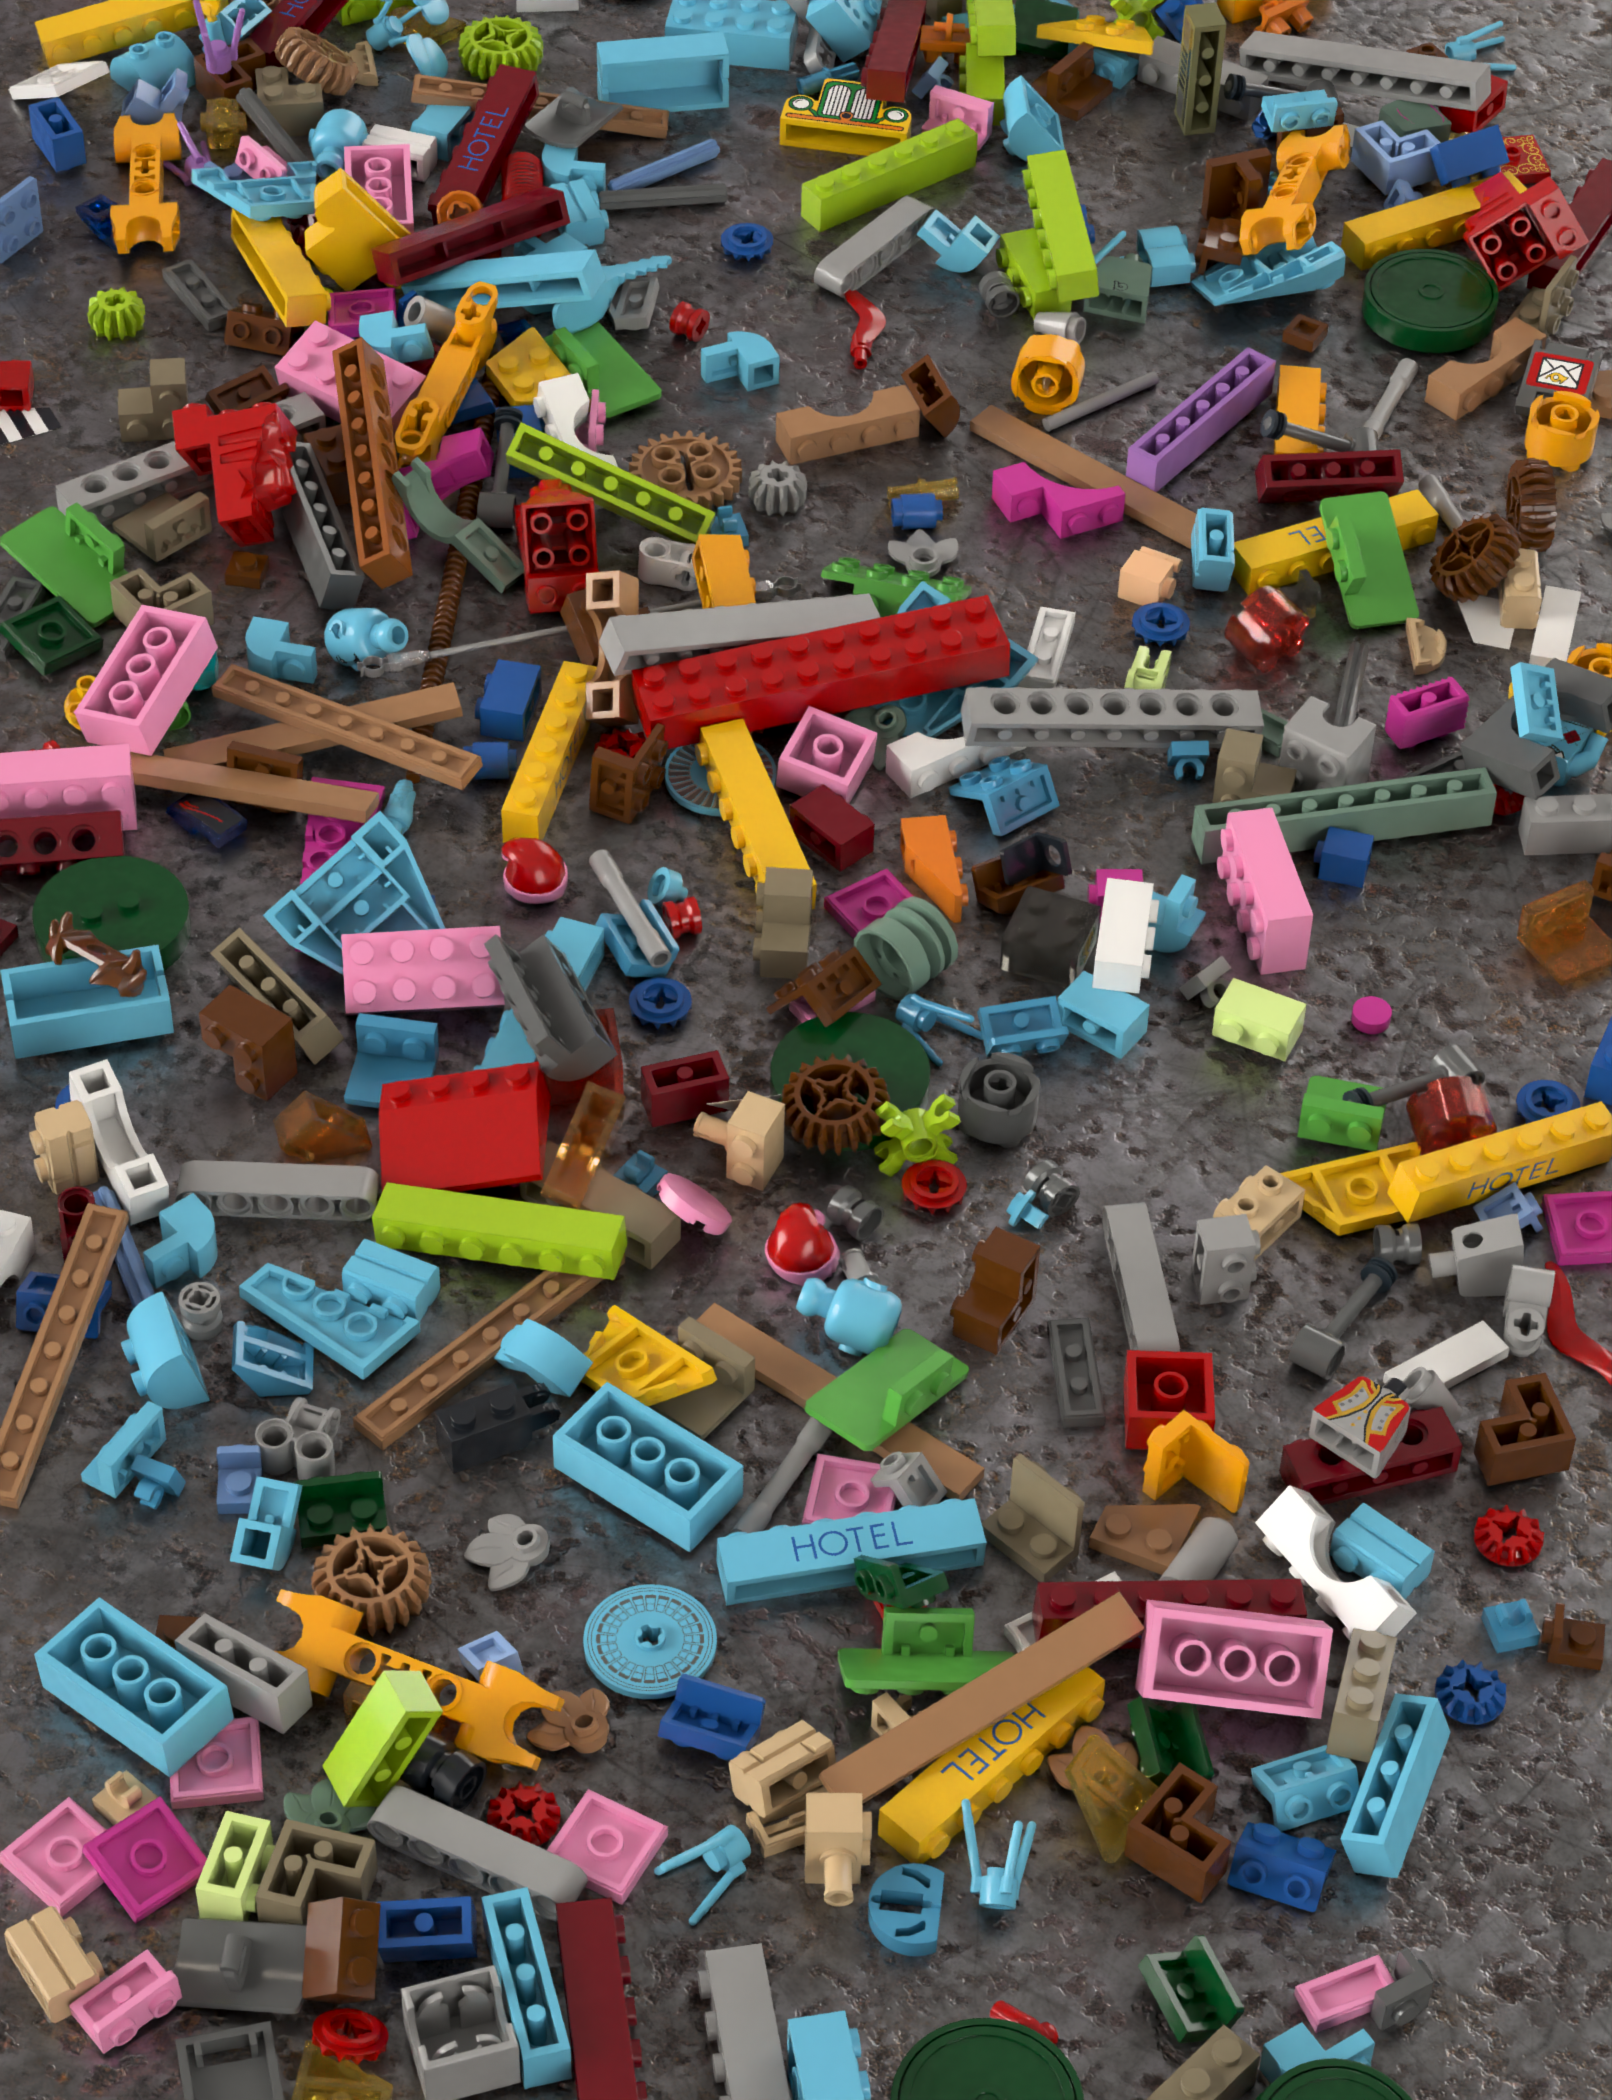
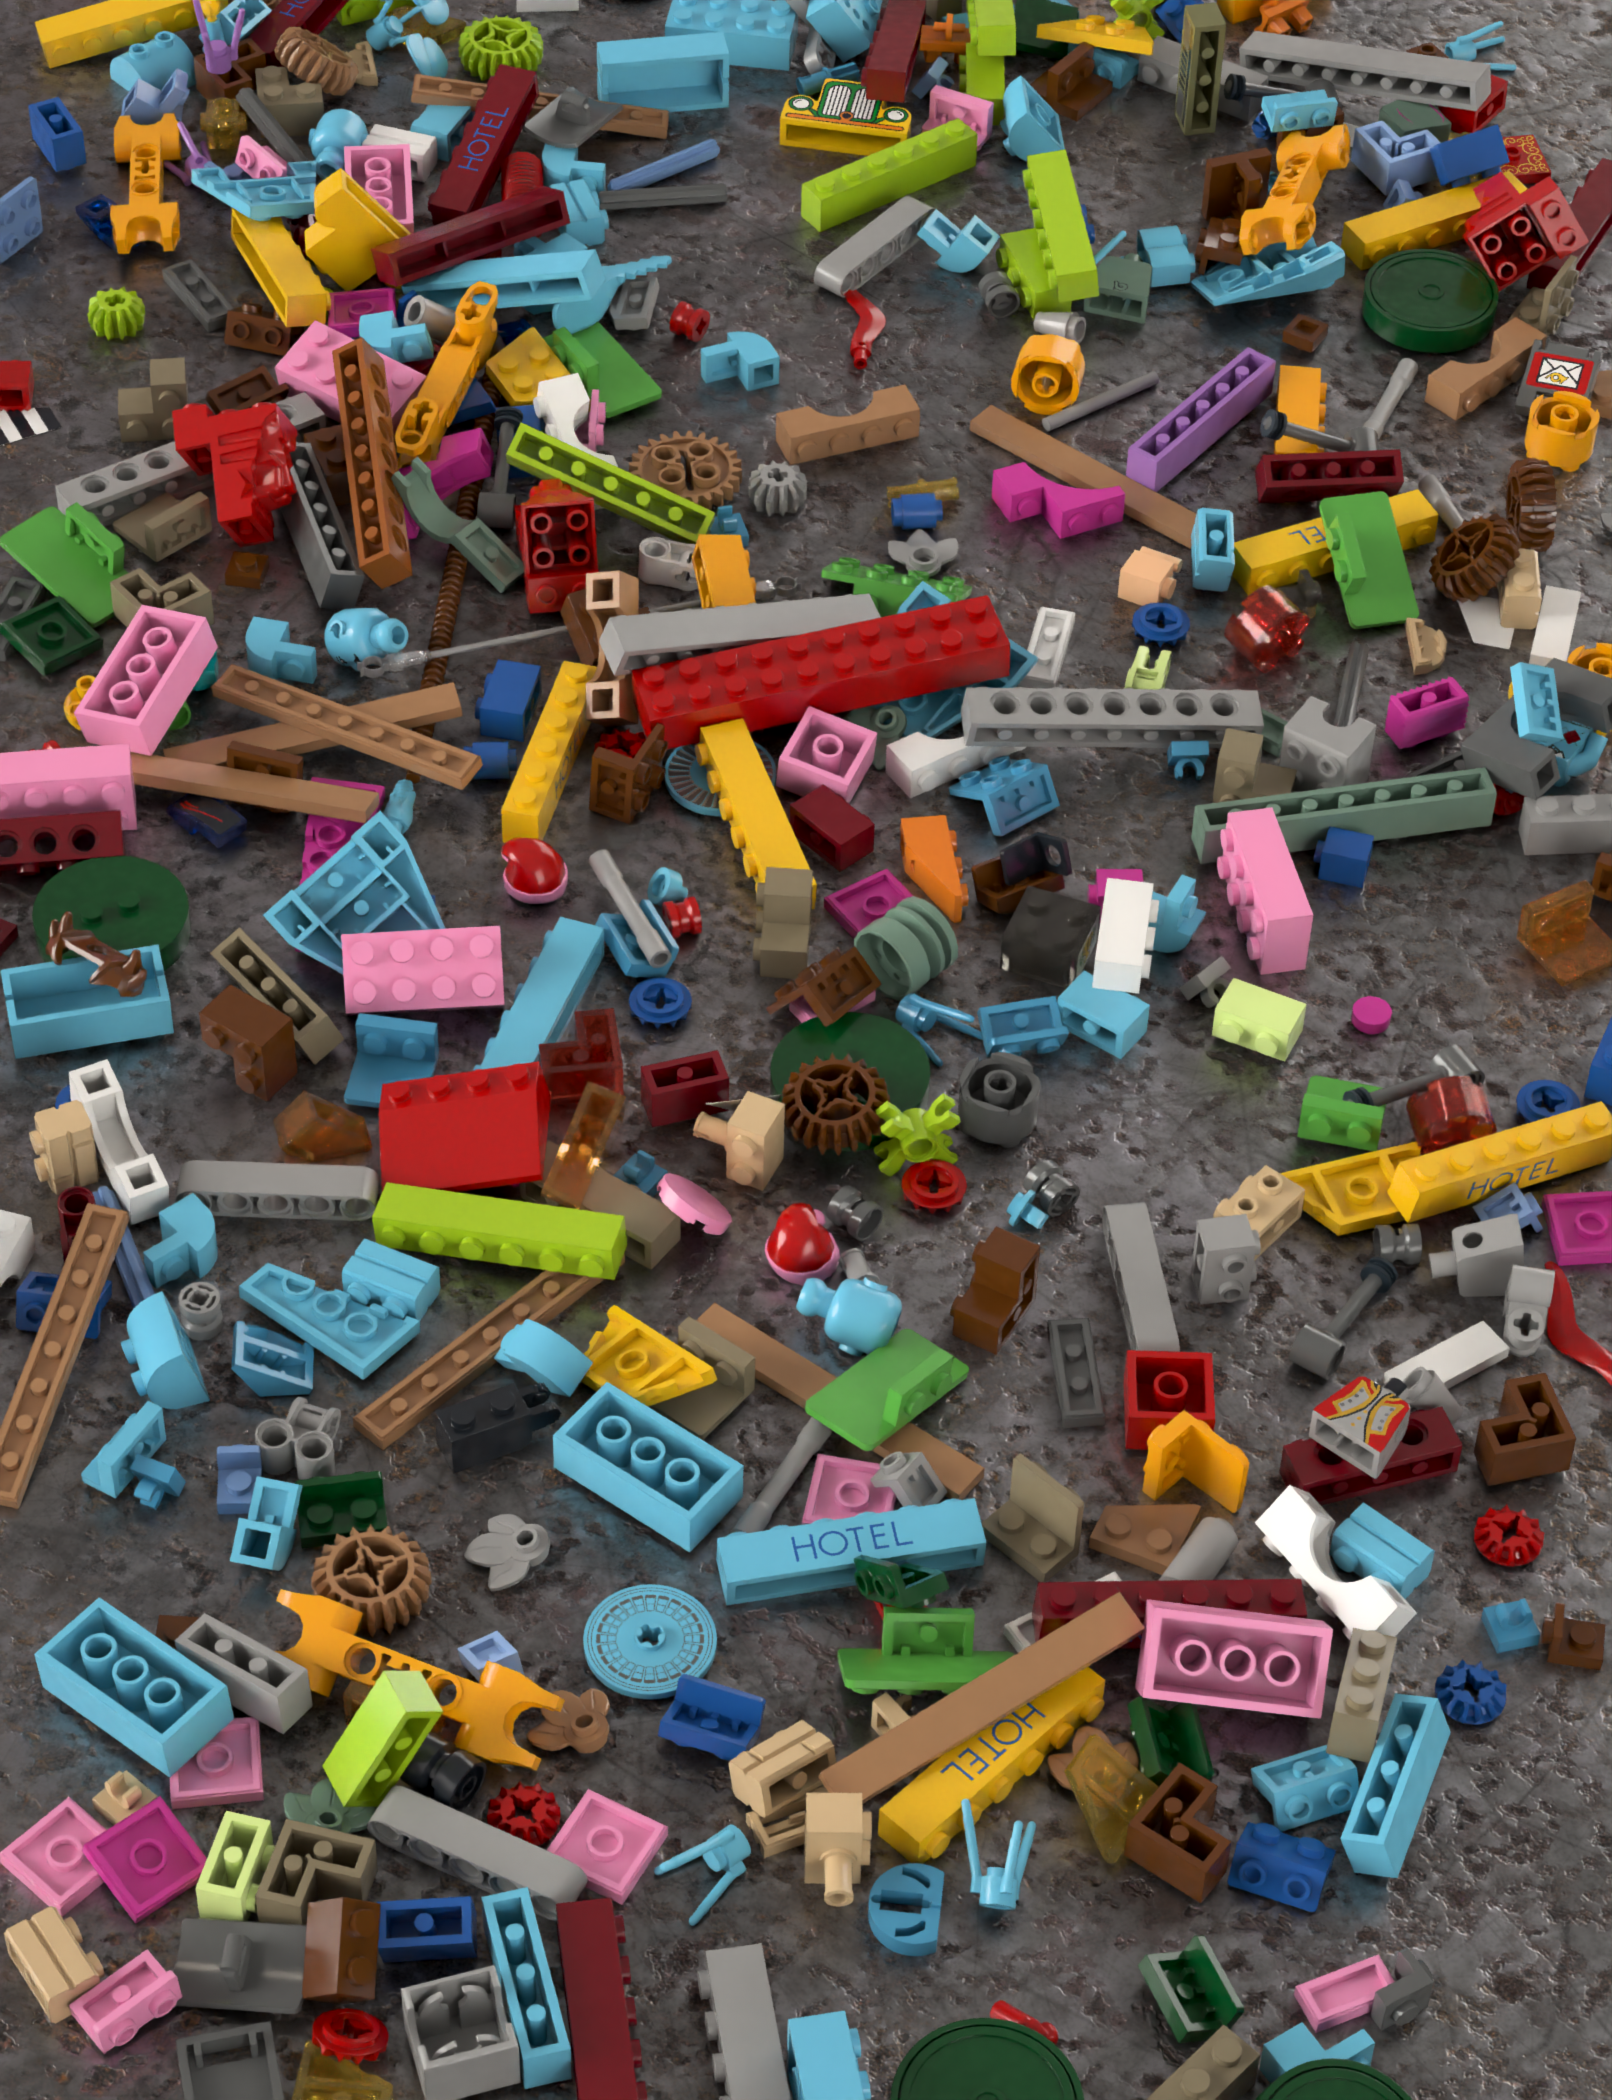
white tile [9,61,110,100] -> none
orange wheel [436,190,483,224] -> none
dark grey brick [484,934,618,1081] -> none
blue gear [721,223,773,262] -> none
reddish brown brick [901,354,960,438] -> none

